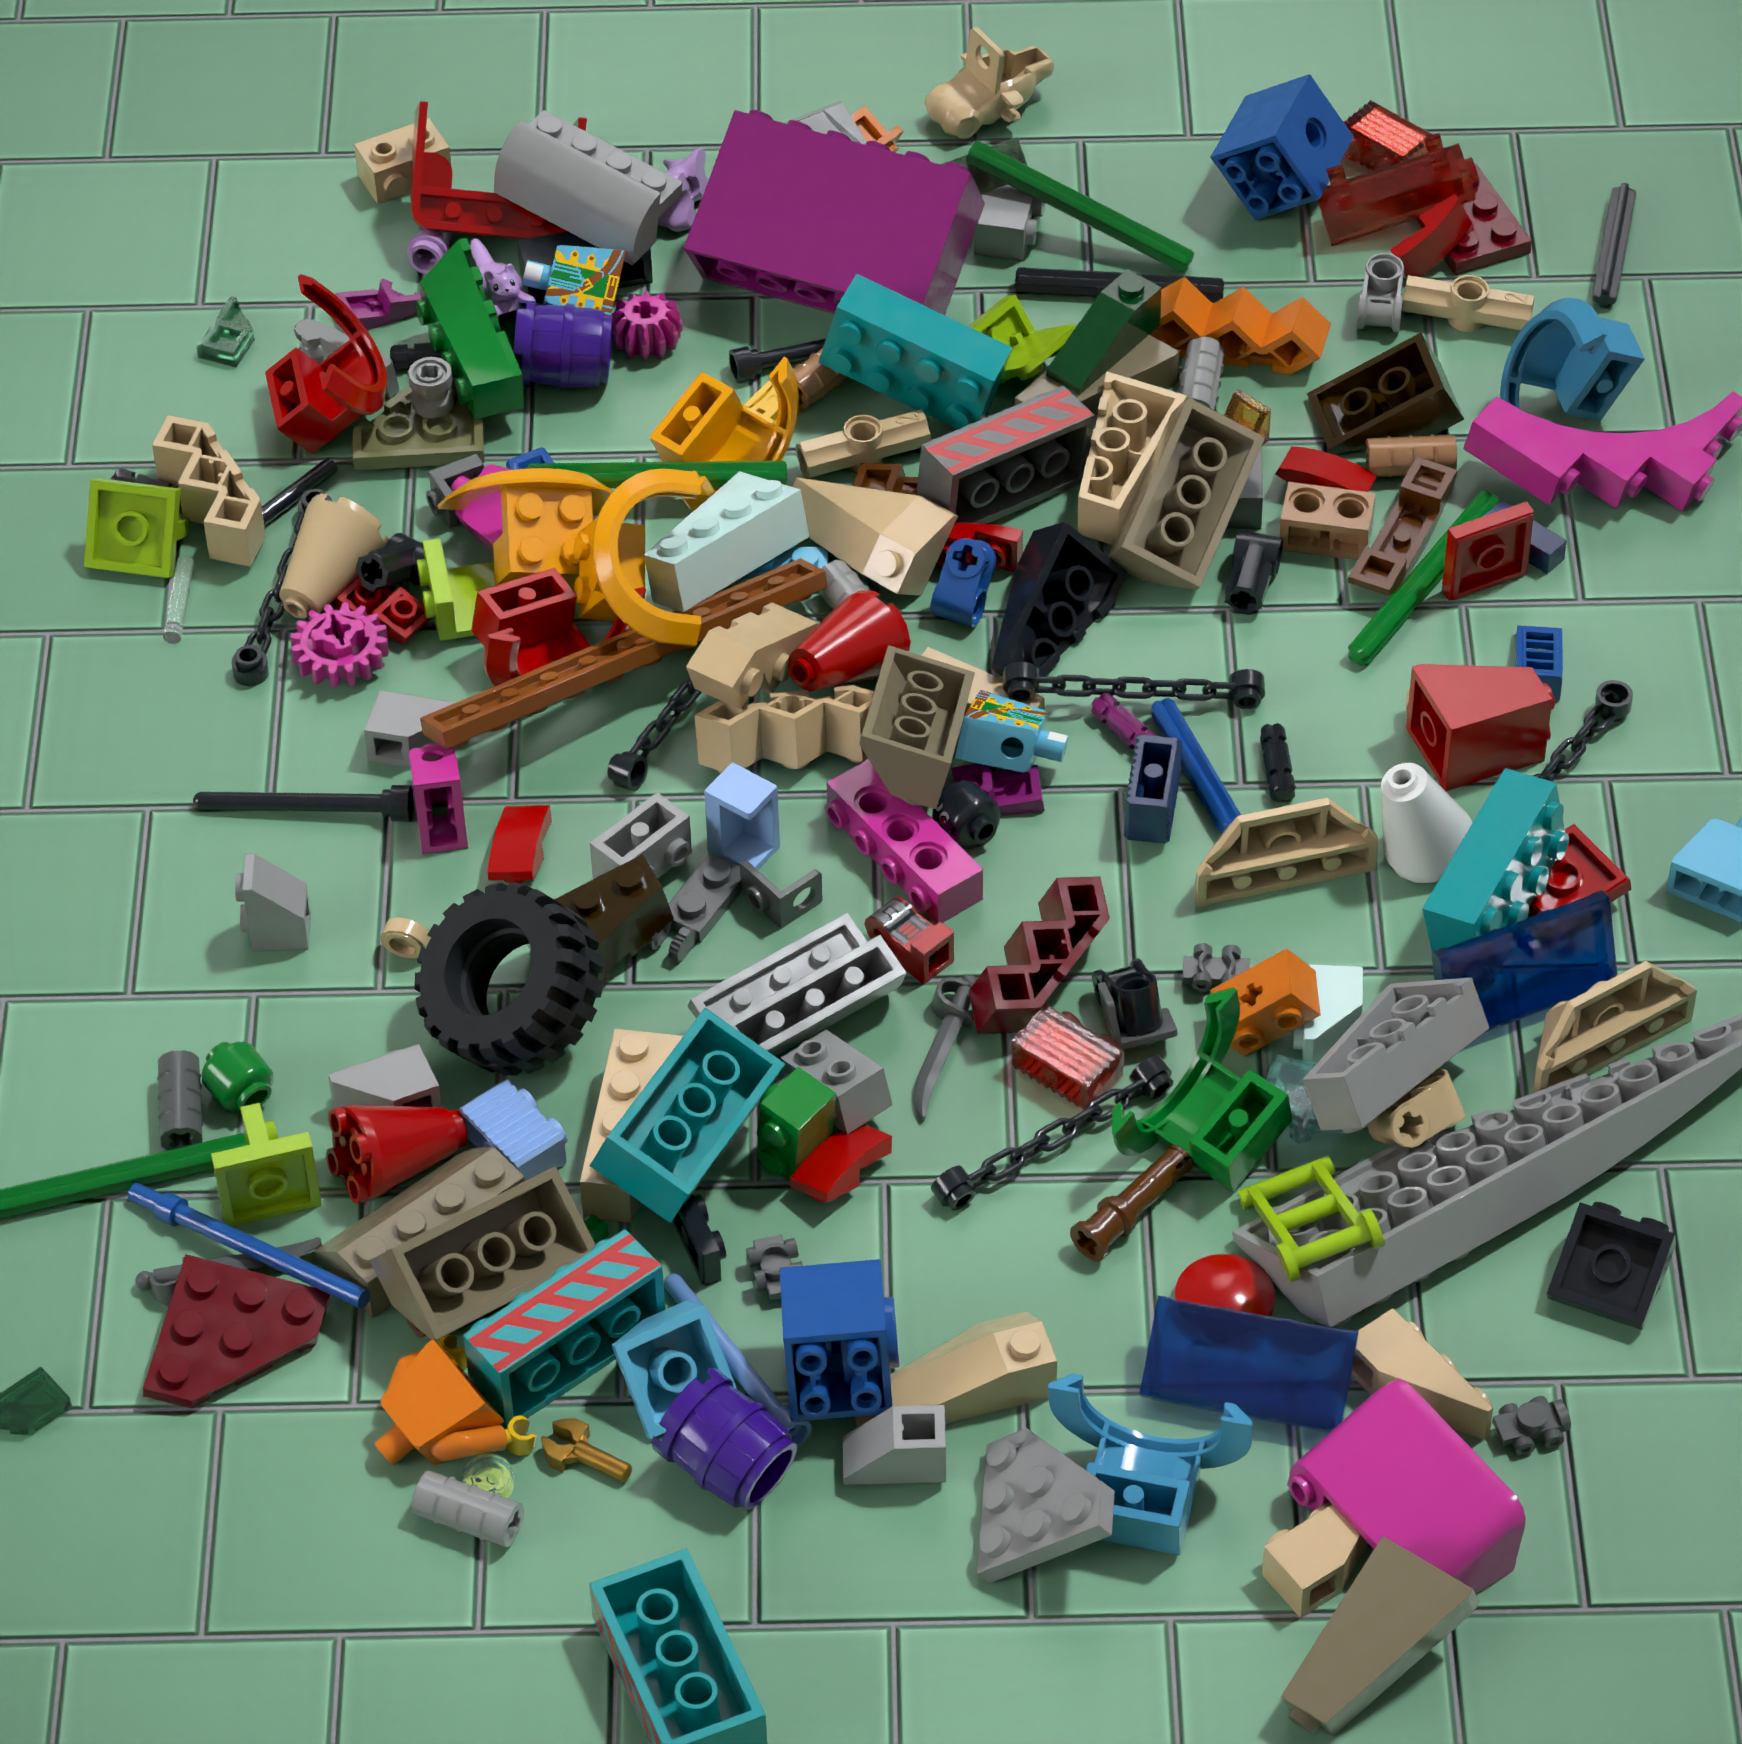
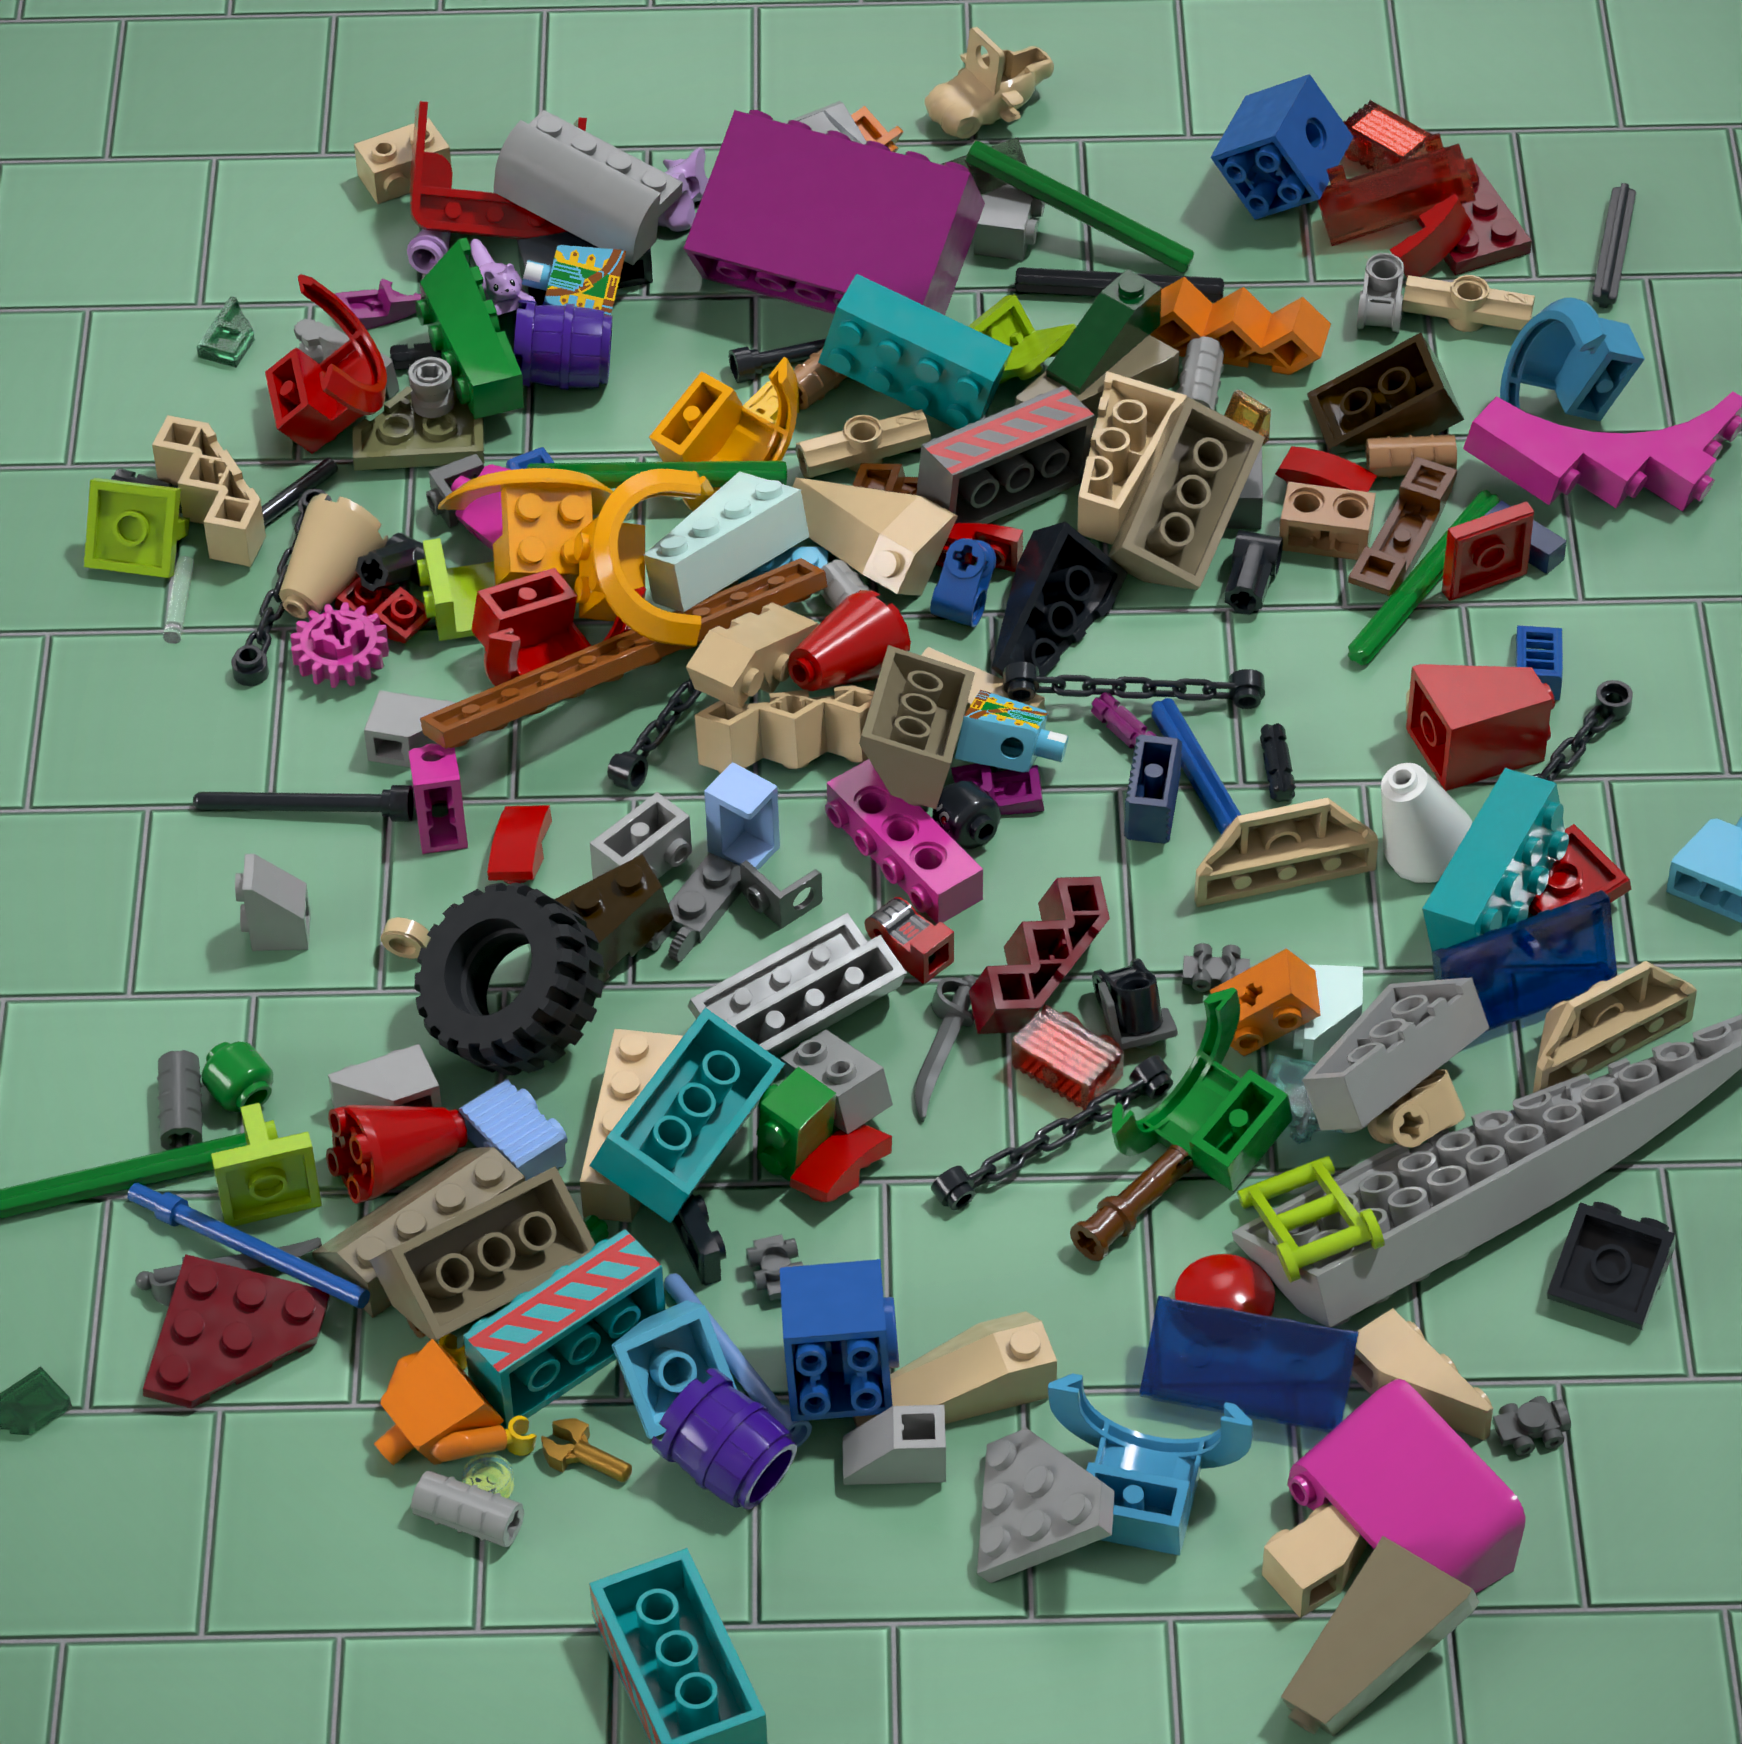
dark pink gear [611,290,683,361] -> none

